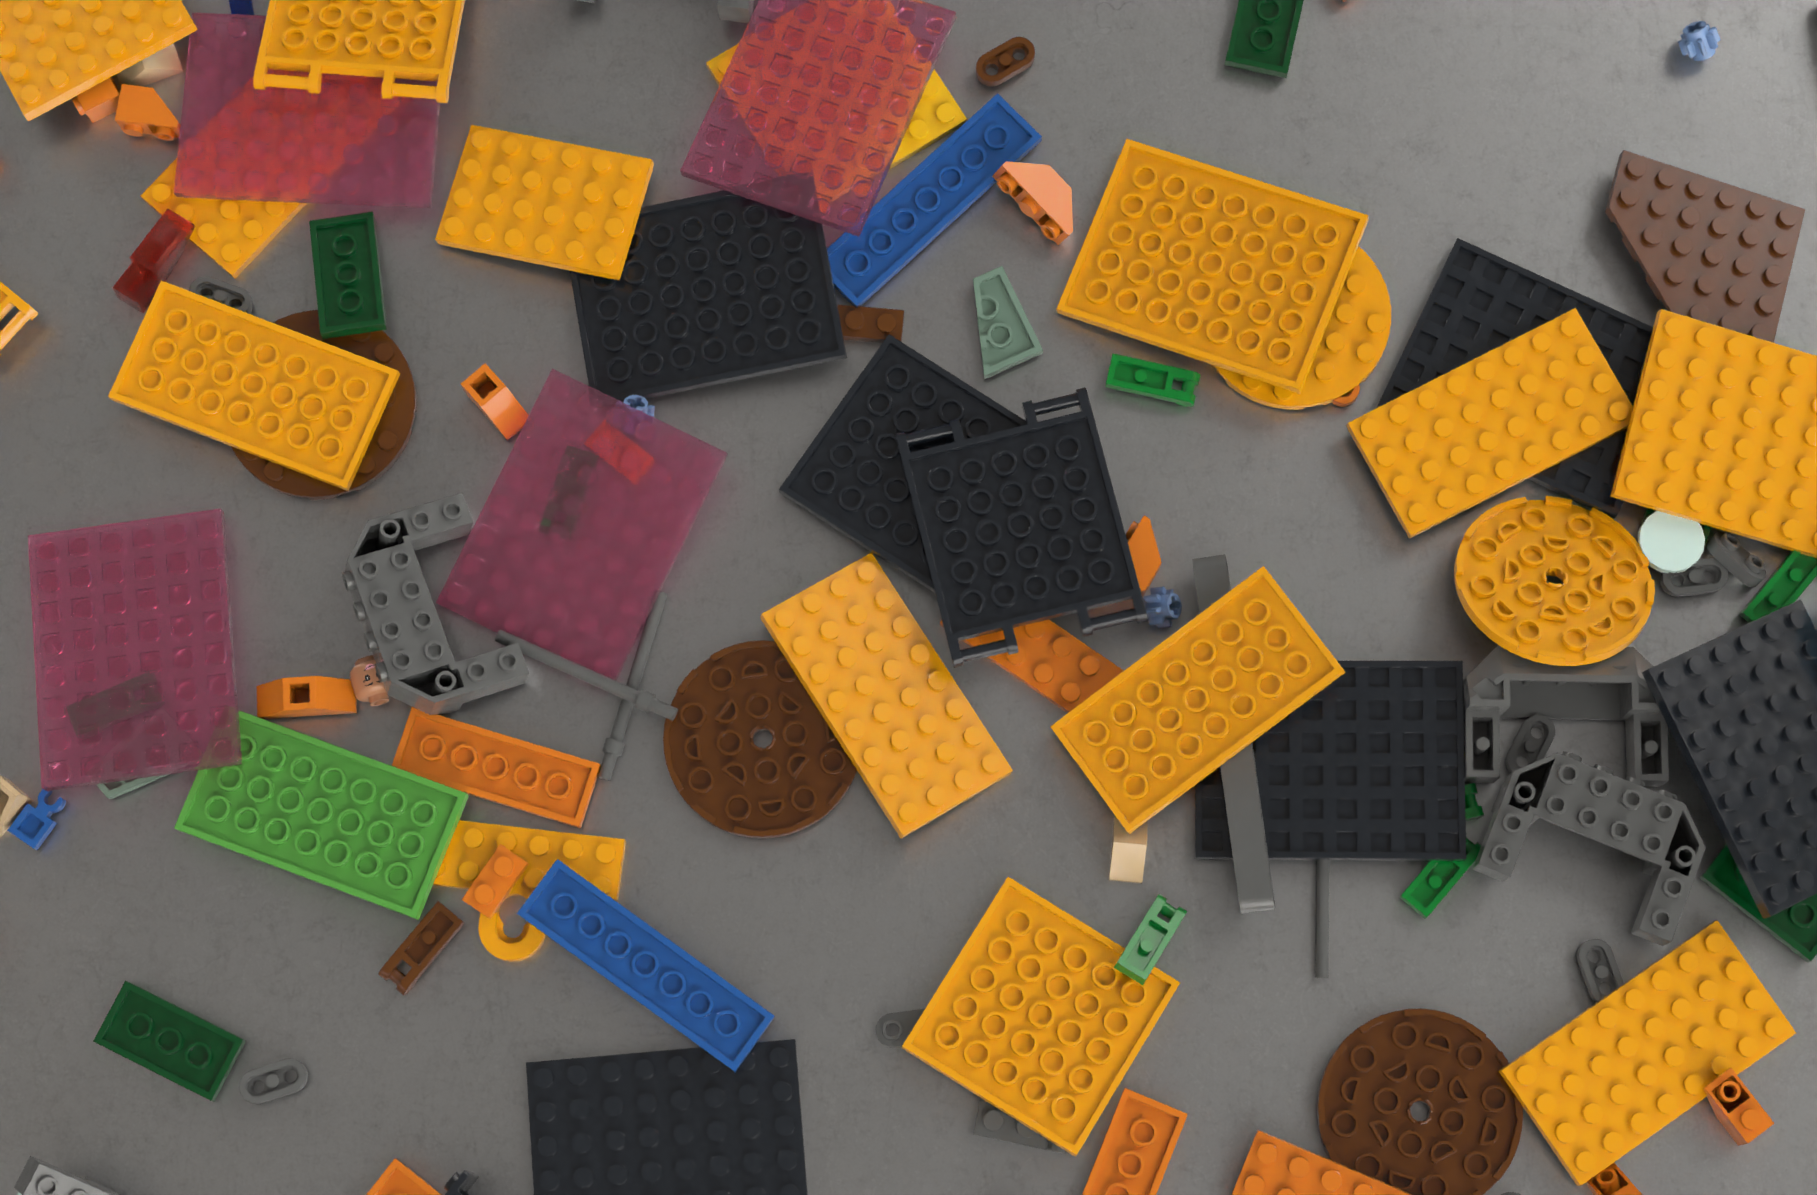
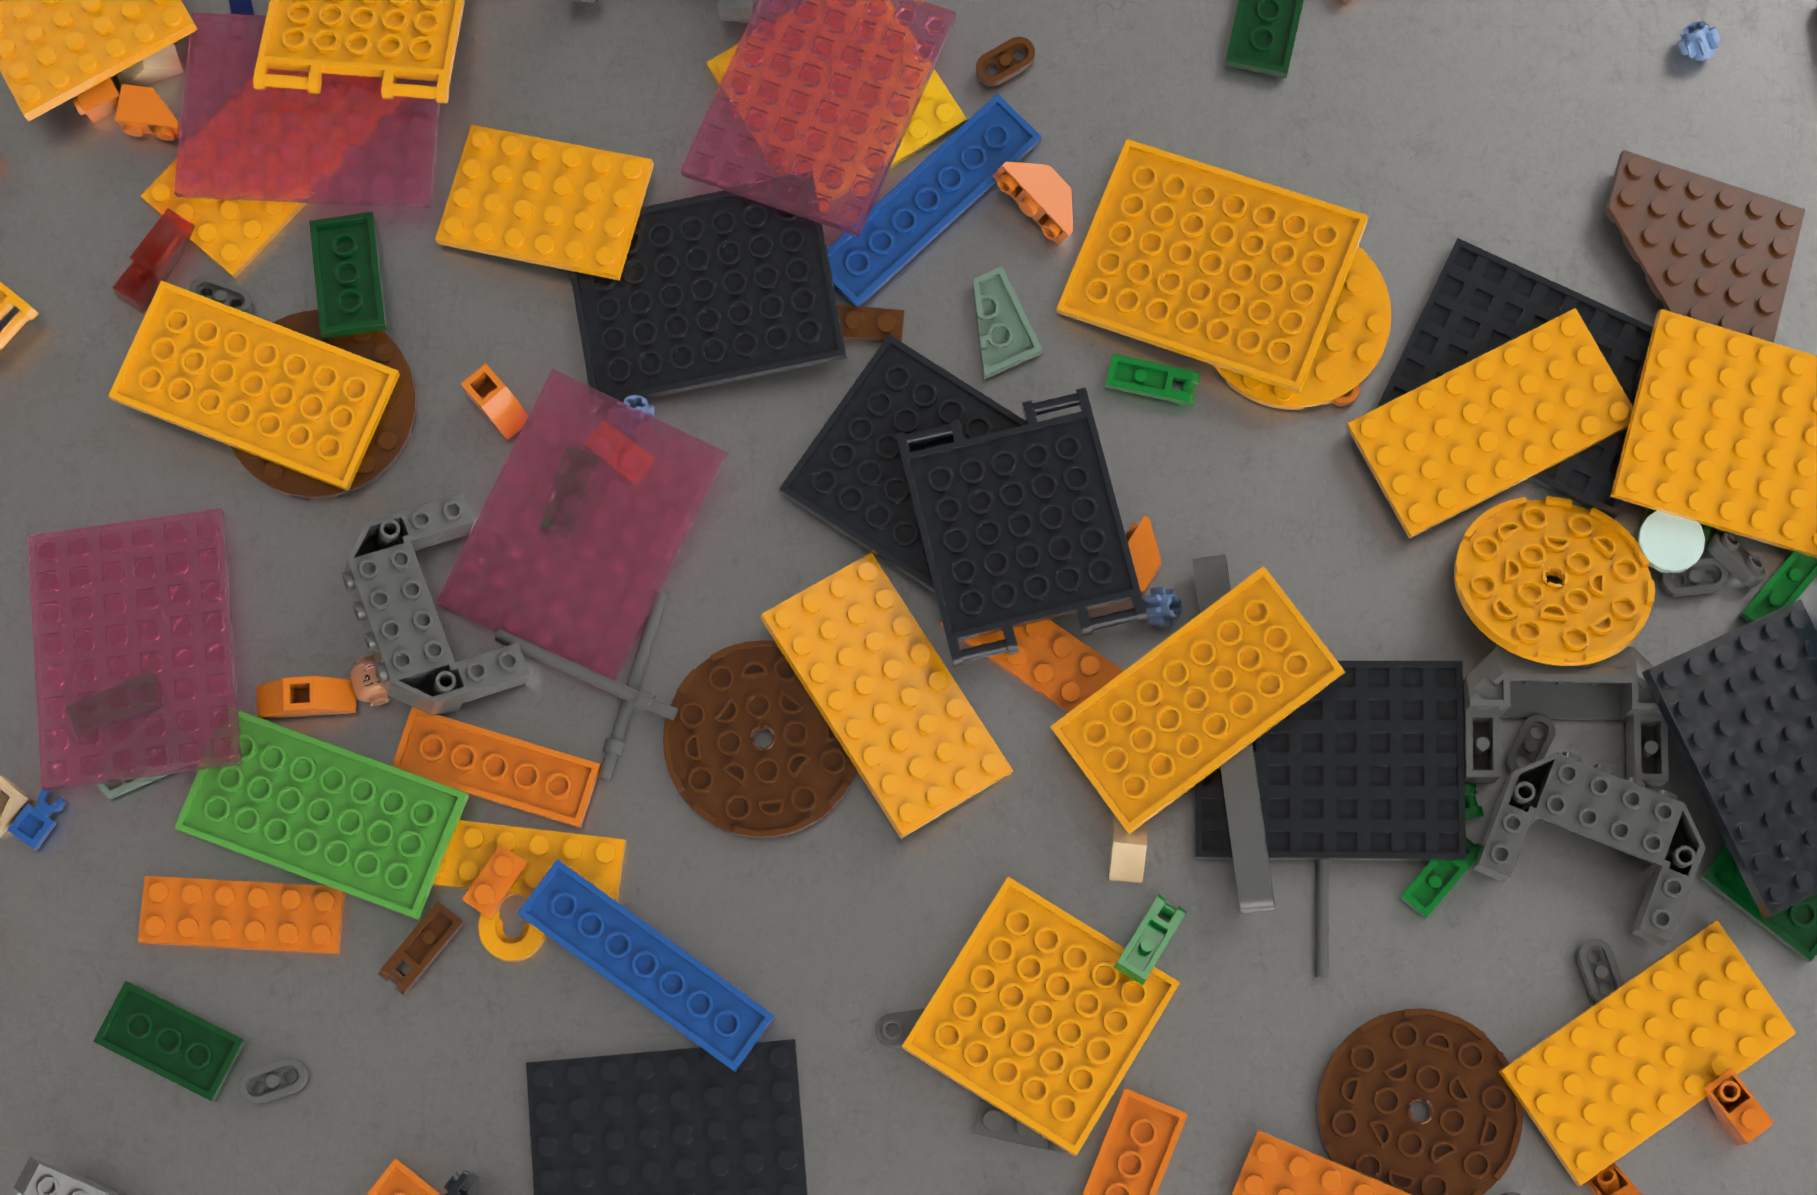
none -> orange plate [138,876,345,955]

